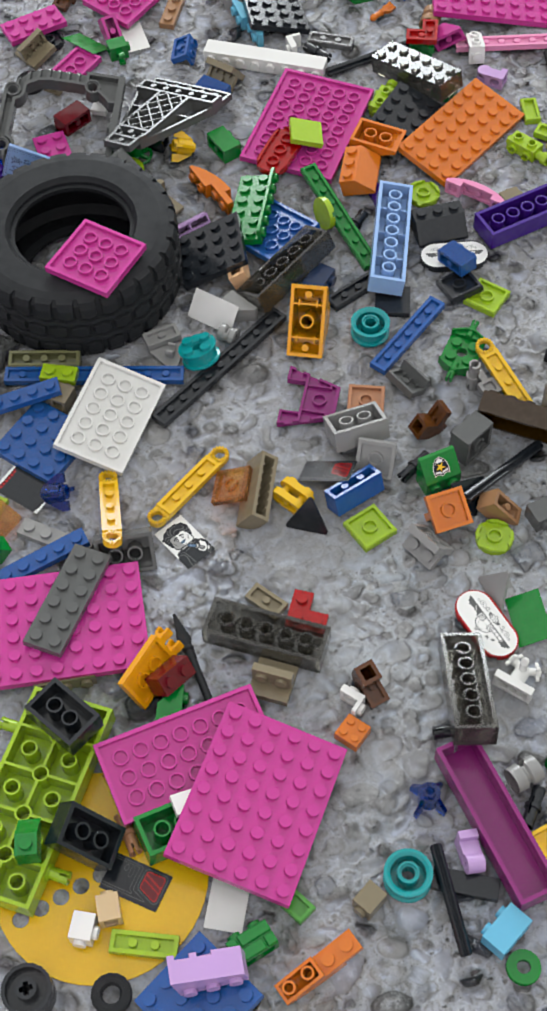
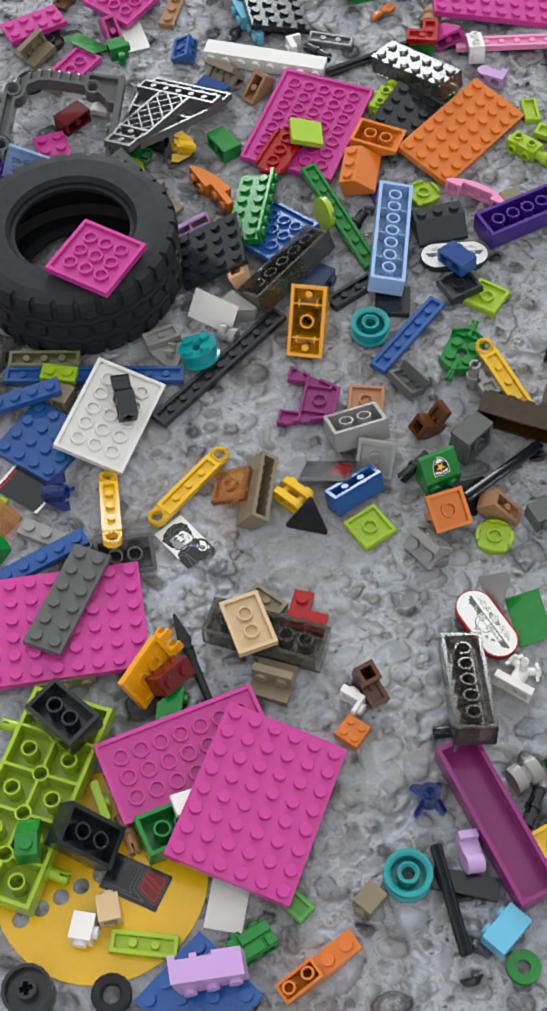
none -> lime plate [90,780,112,821]
none -> black piece [110,374,138,423]
none -> tan plate [219,590,278,658]
none -> medium nougat slope [241,69,276,106]

